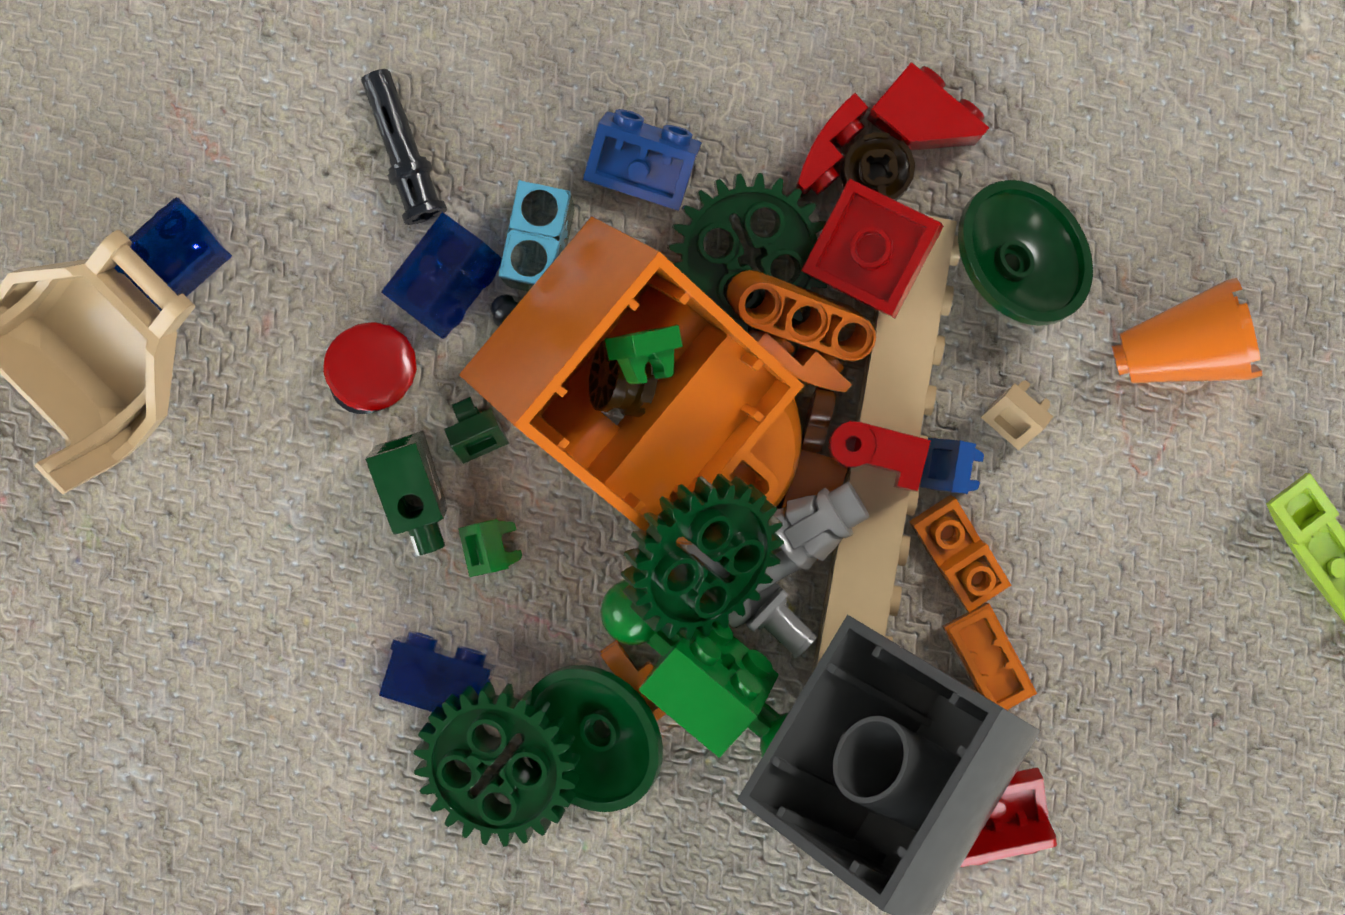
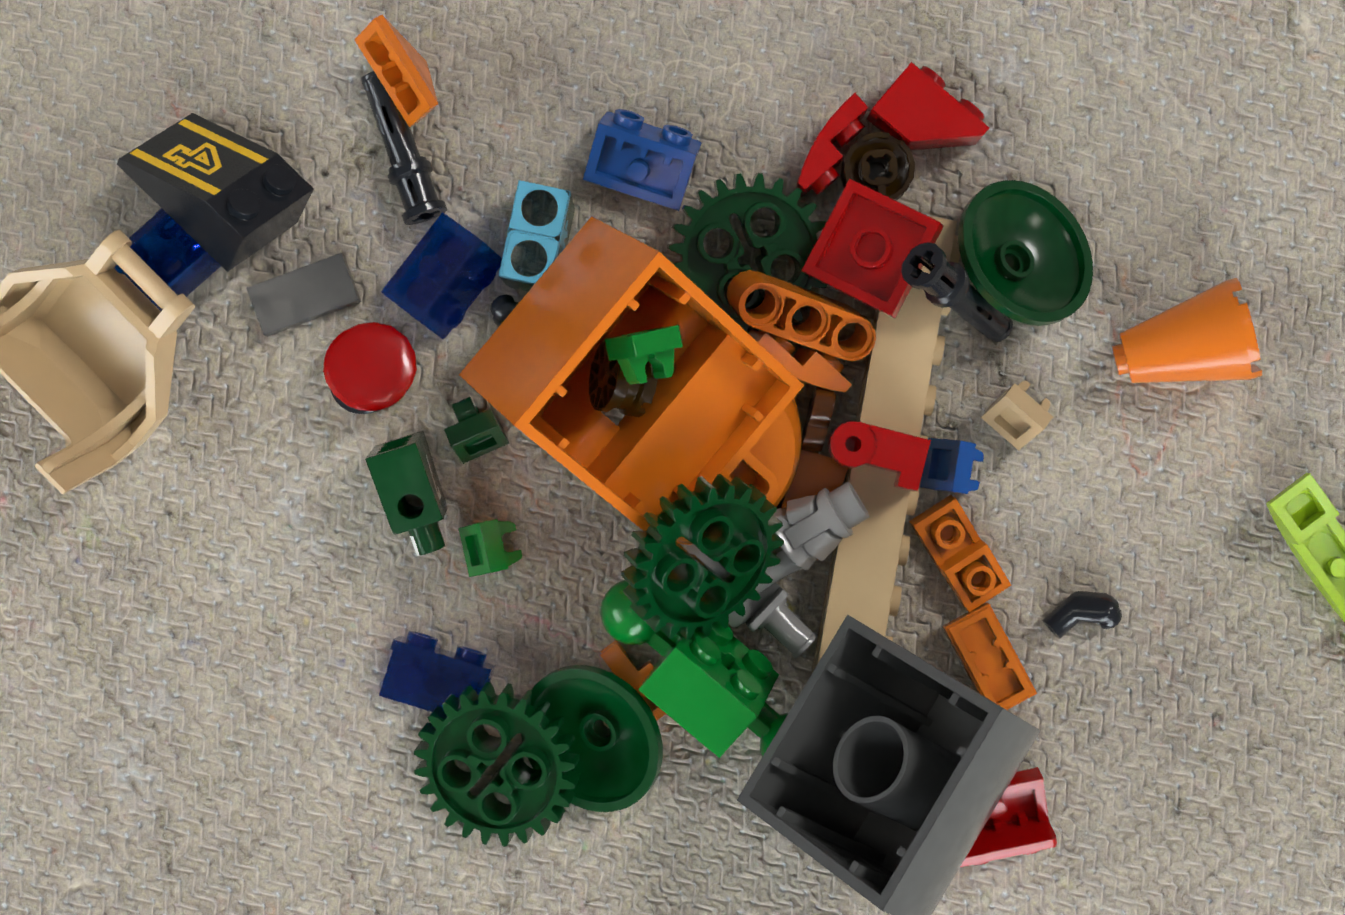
none -> black slope [117,113,314,272]
none -> black tile [246,253,361,337]
none -> orange slope [354,15,438,127]
none -> black pin [901,242,1013,342]
none -> black arm [1042,591,1122,639]

